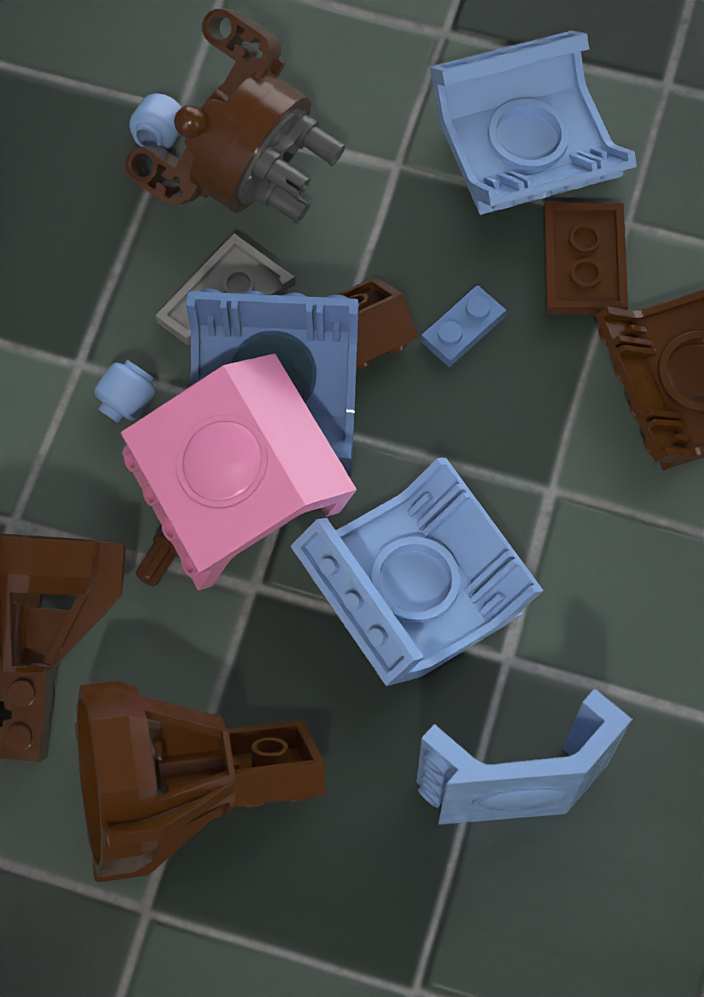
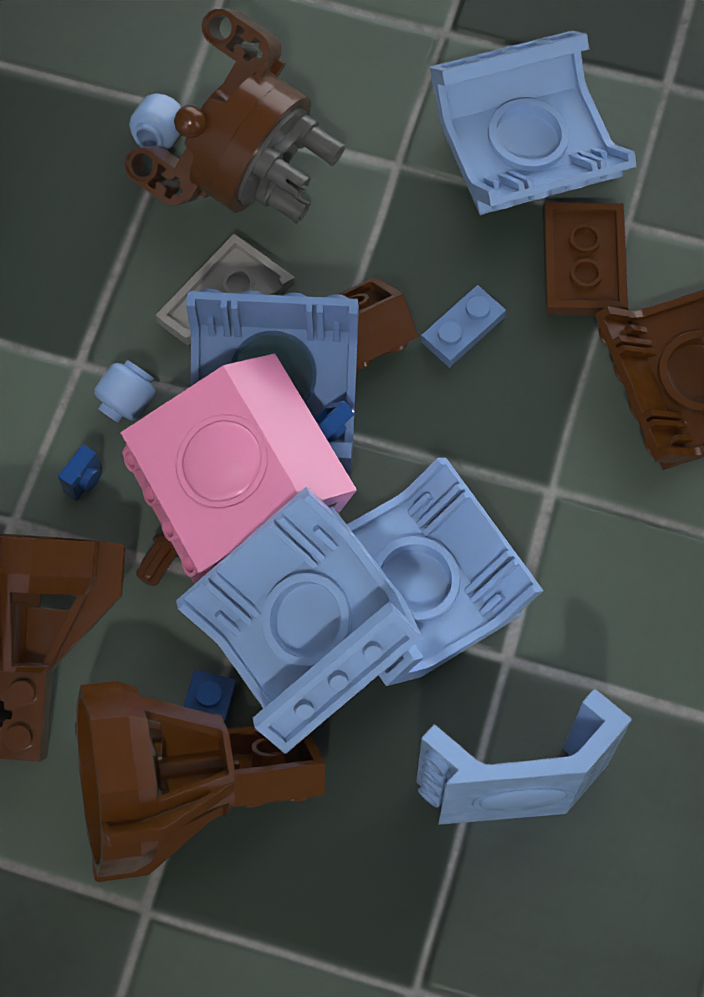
none -> blue plate [58,445,102,501]
none -> light blue panel [176,486,422,754]
none -> blue plate [184,670,237,725]
none -> blue plate [314,401,355,442]

